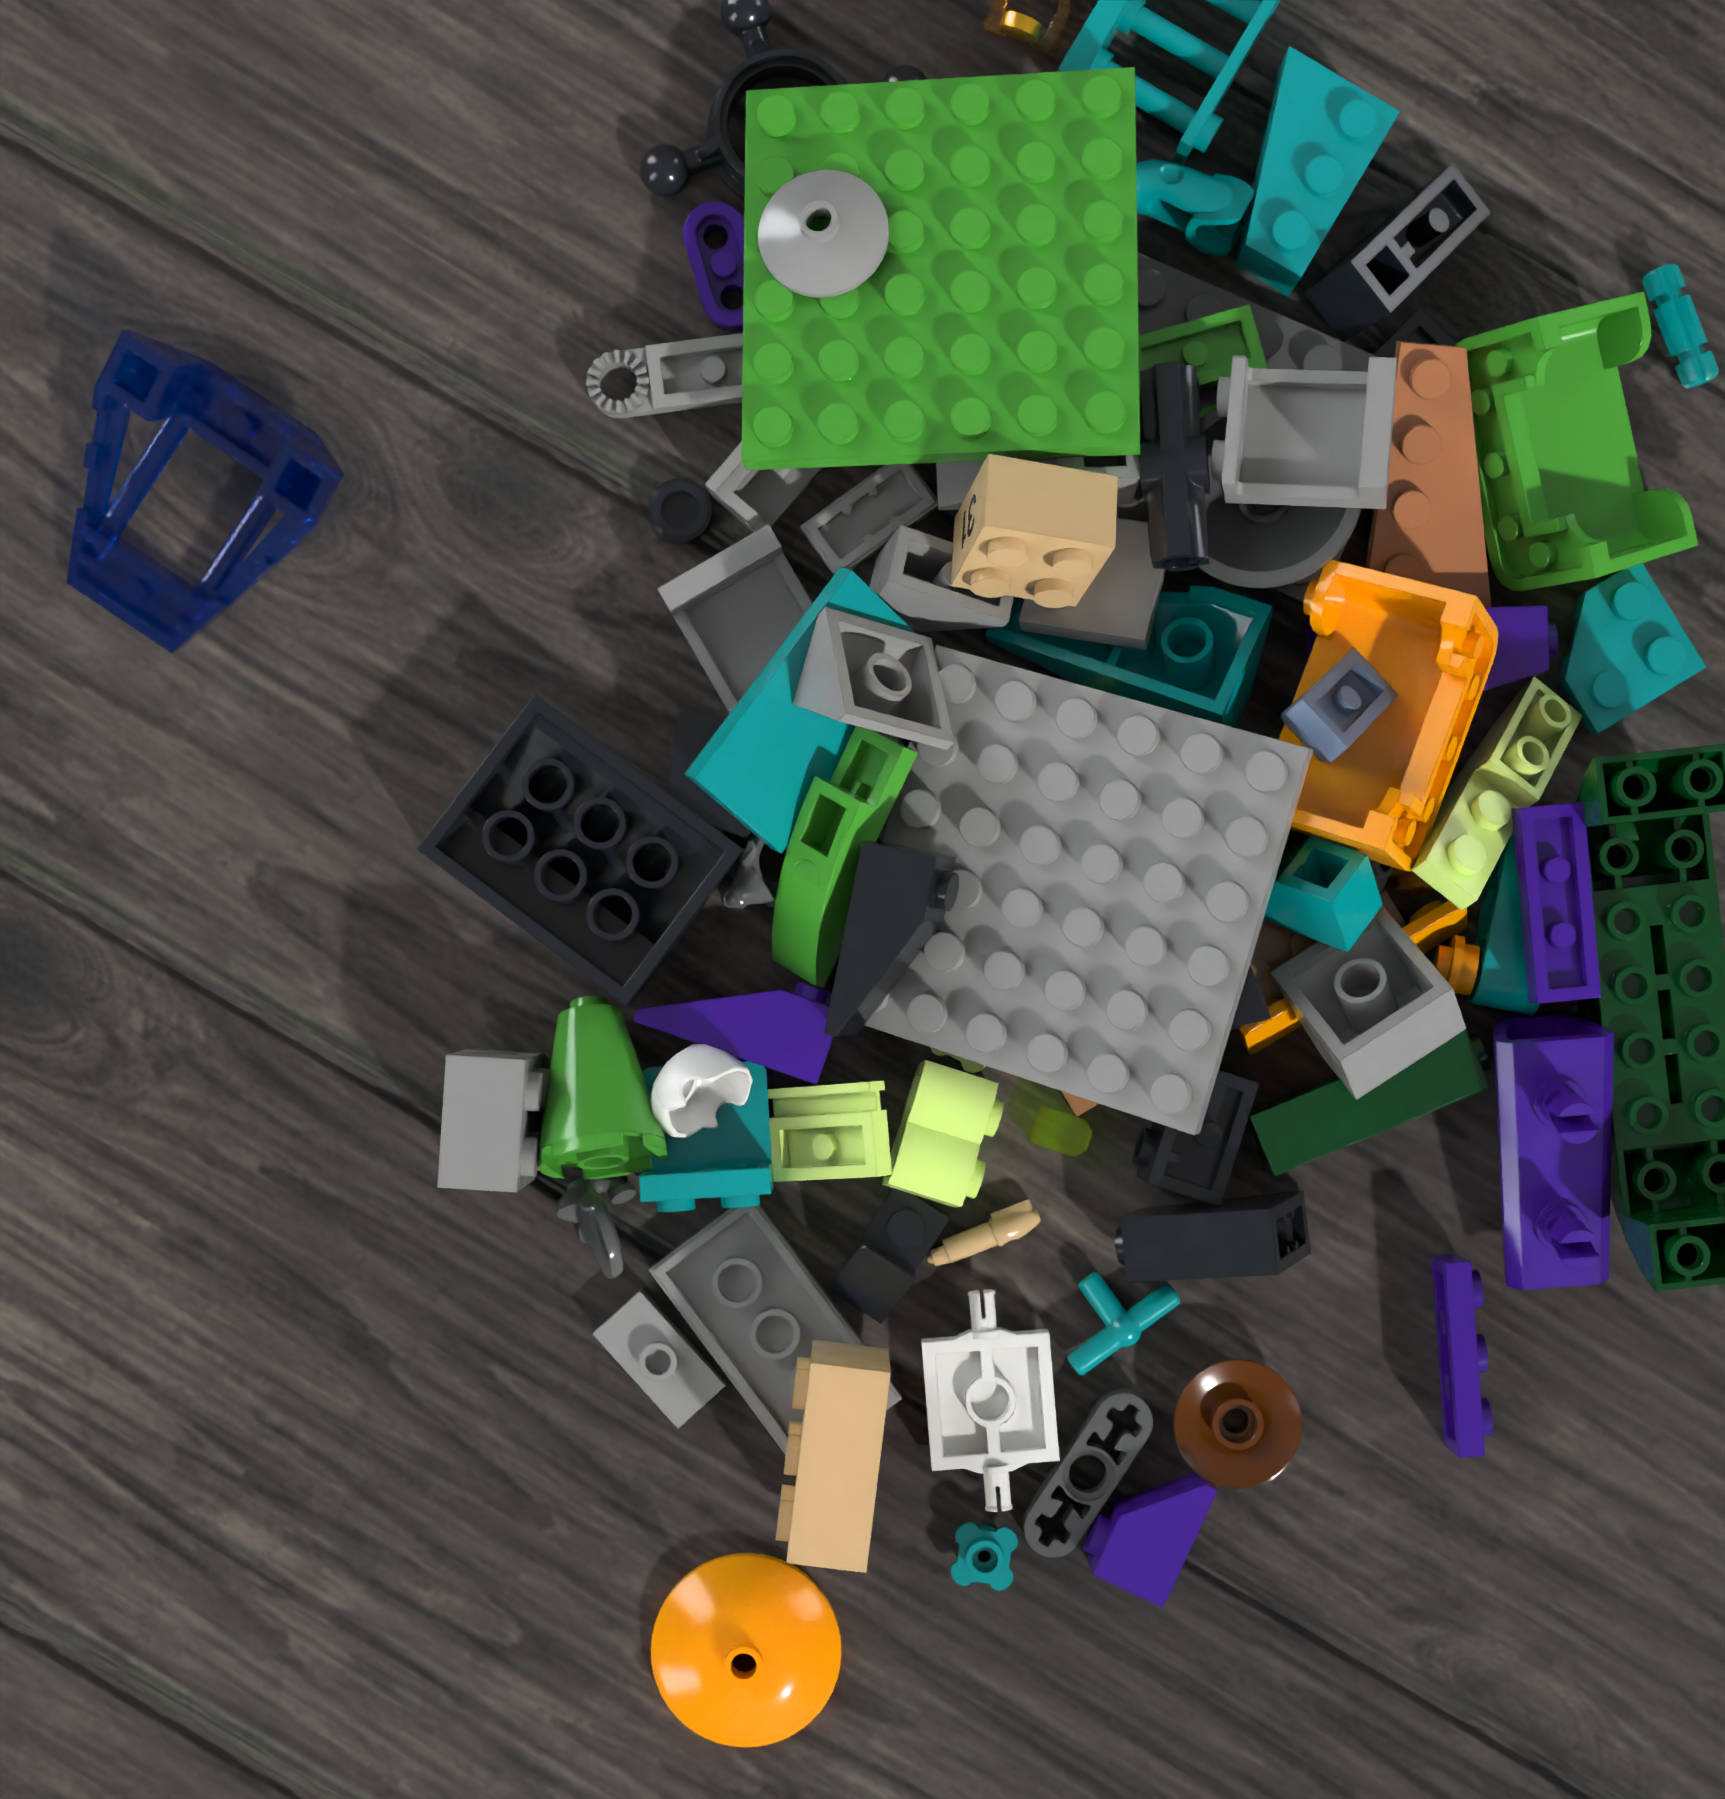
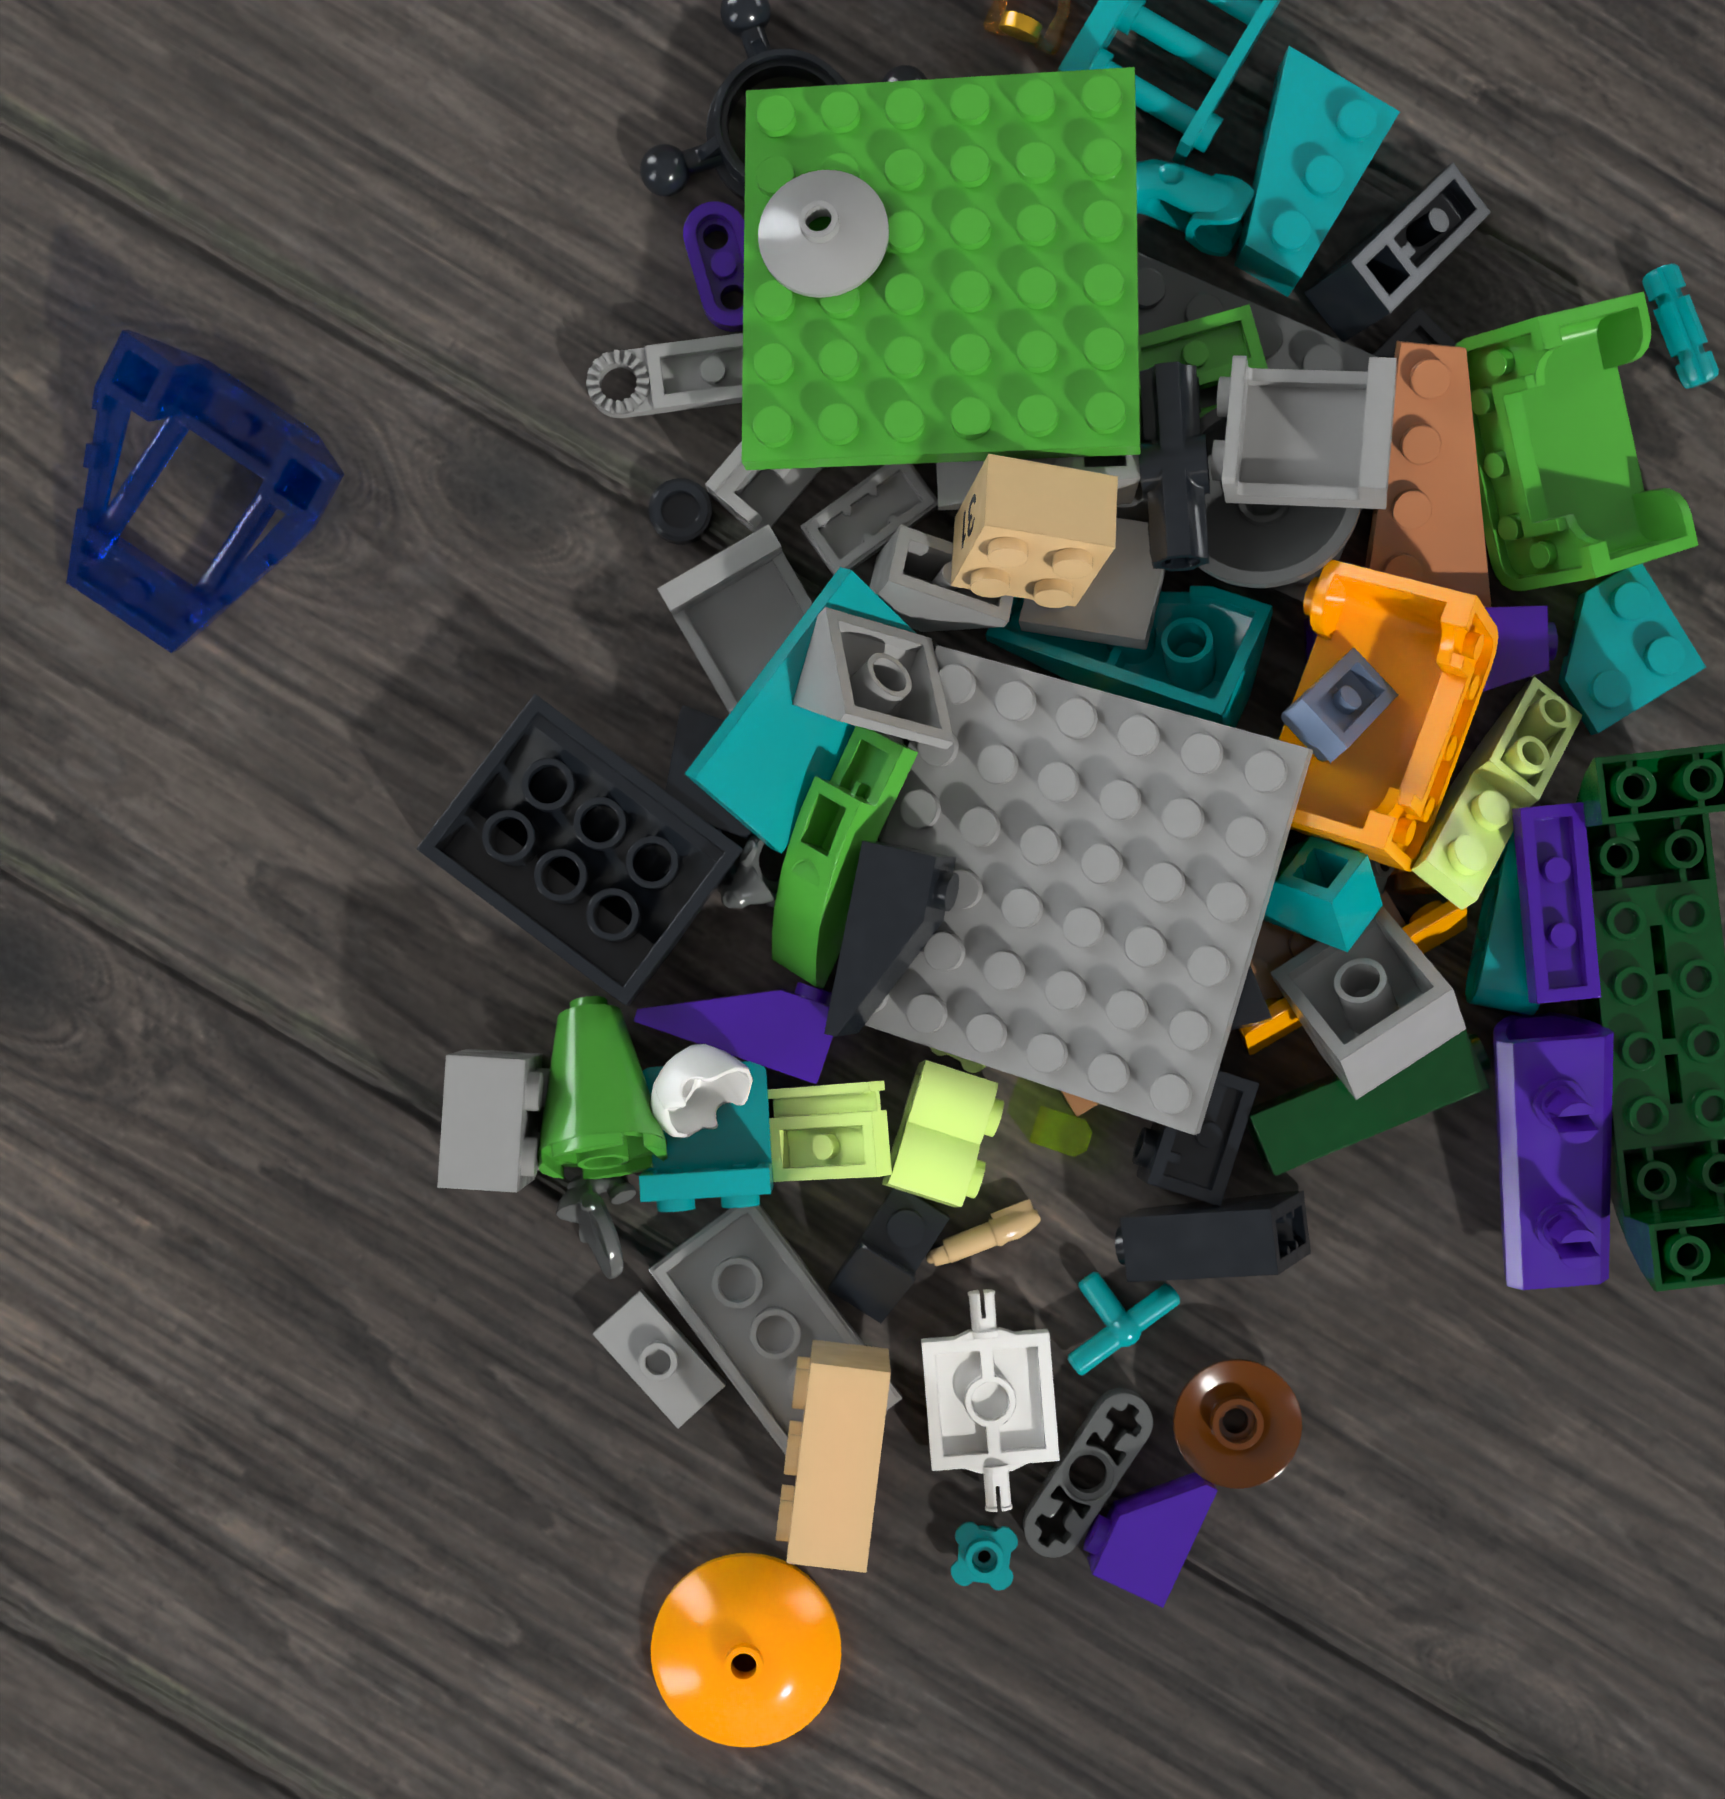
dark purple plate [1431,1254,1493,1458] -> none
light orange plate [1433,935,1480,996] -> none

